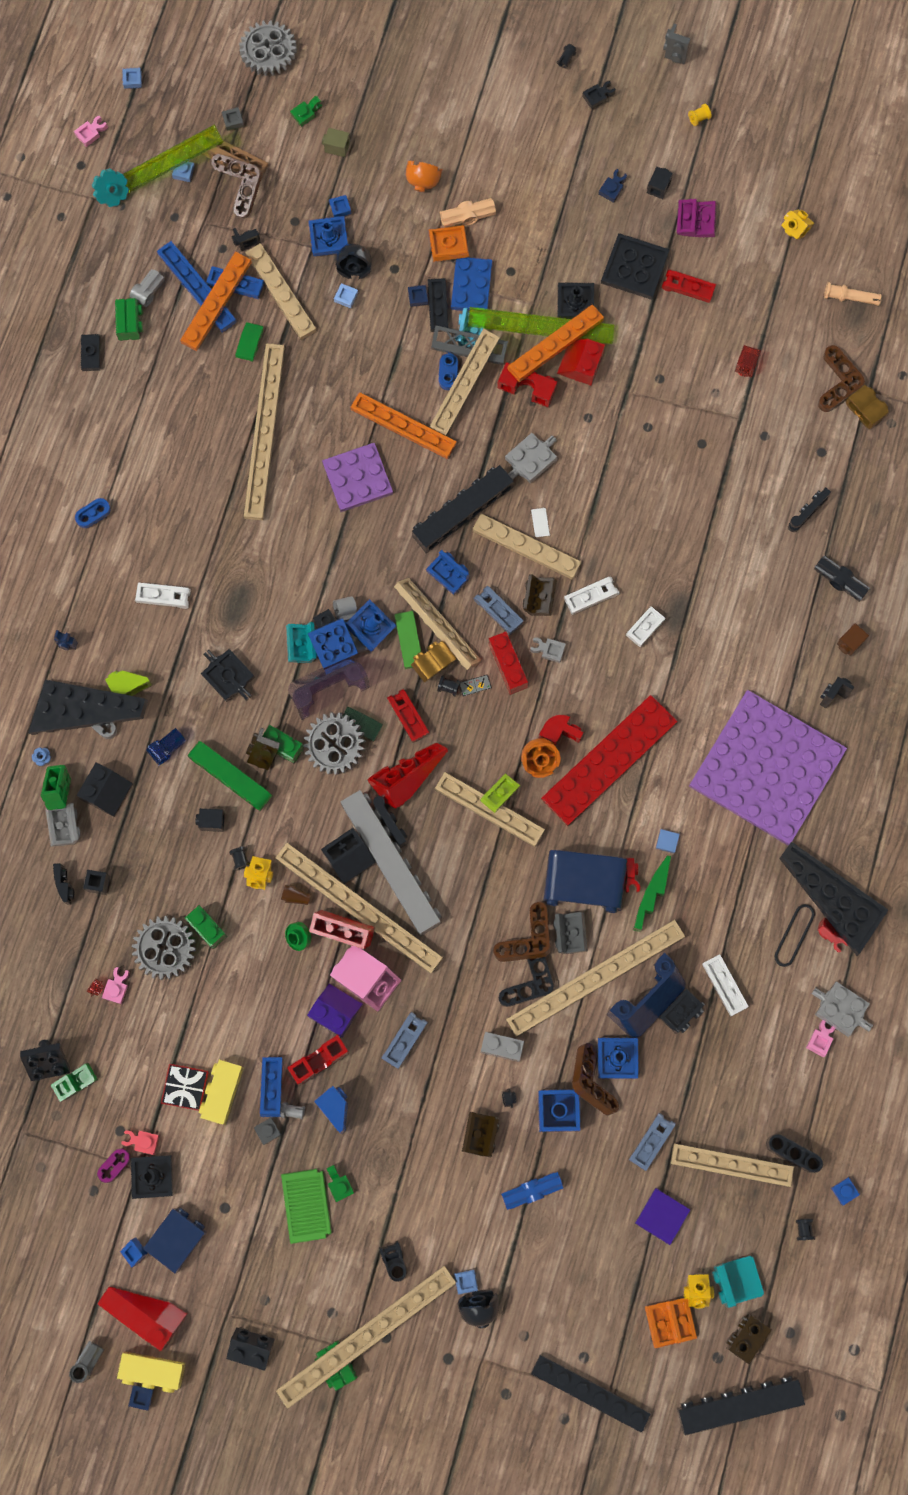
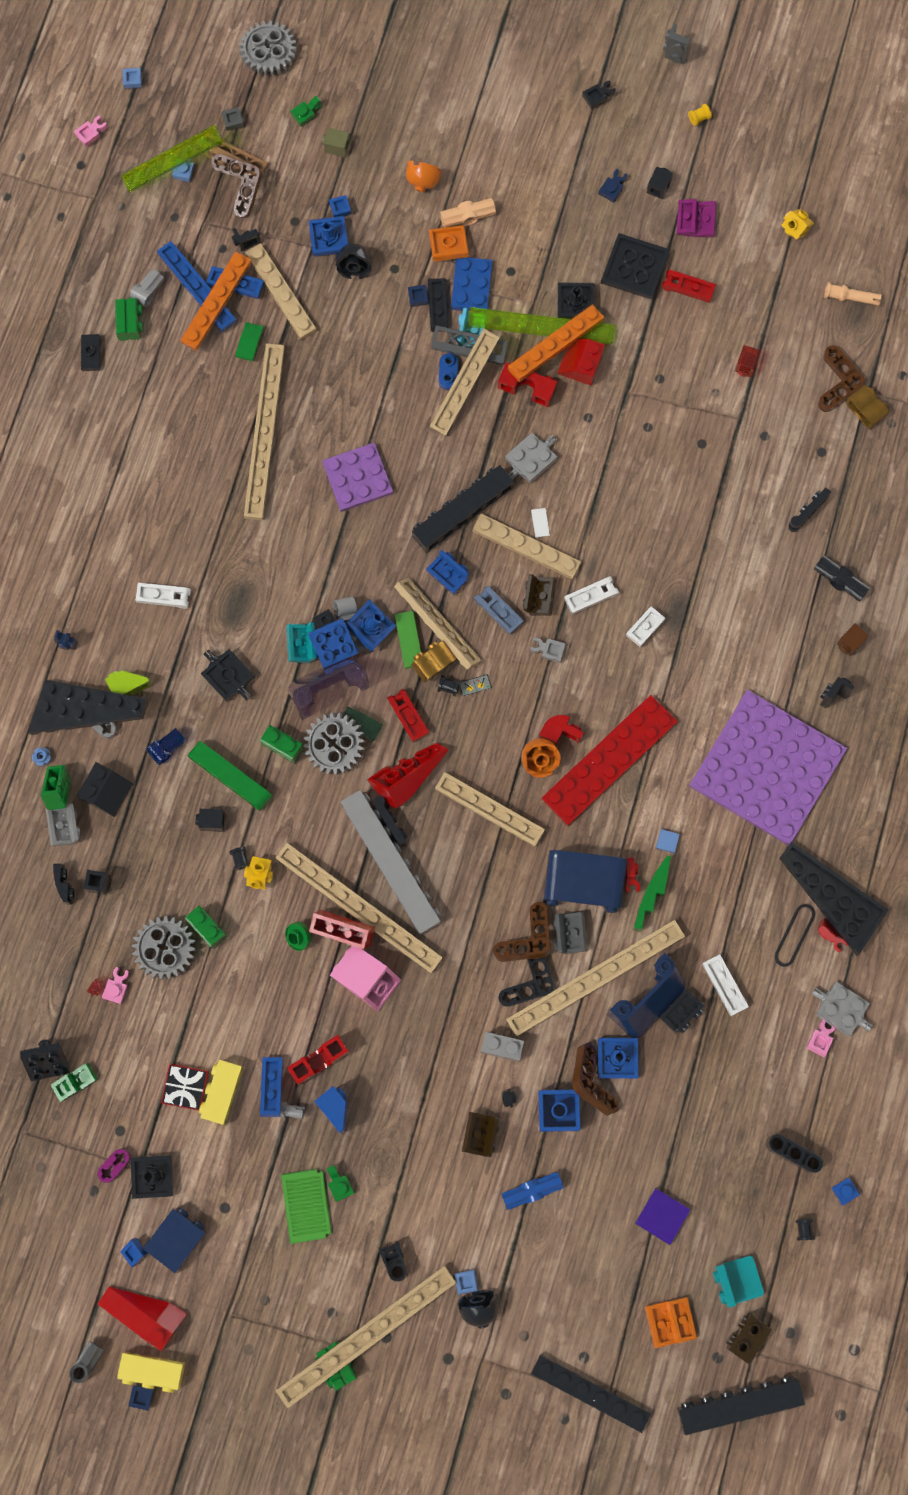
blue plate [75,498,111,528] -> none
teal plant [92,168,129,207] -> none
coral plate [121,1130,160,1155] -> none
black bracket [226,1328,275,1371] -> none
dark brown bracket [246,727,280,770] -> none
dark grey plate [254,1118,281,1145] -> none
reddish brown cone [281,884,311,905] -> none
dark purple slope [307,984,363,1038] -> none
black slope [321,828,376,884] -> none
light blue plate [334,283,358,308] -> none
orange plate [350,392,456,459] -> none
sand blue plate [382,1011,428,1069] -> none
lime plate [480,773,520,813] -> none
red brick [488,631,528,695] -> none
black pin [557,44,577,69] -> none
sand blue plate [629,1113,676,1171] -> none
tan plate [670,1144,794,1187] -> none
yellow brick [684,1275,714,1309] -> none

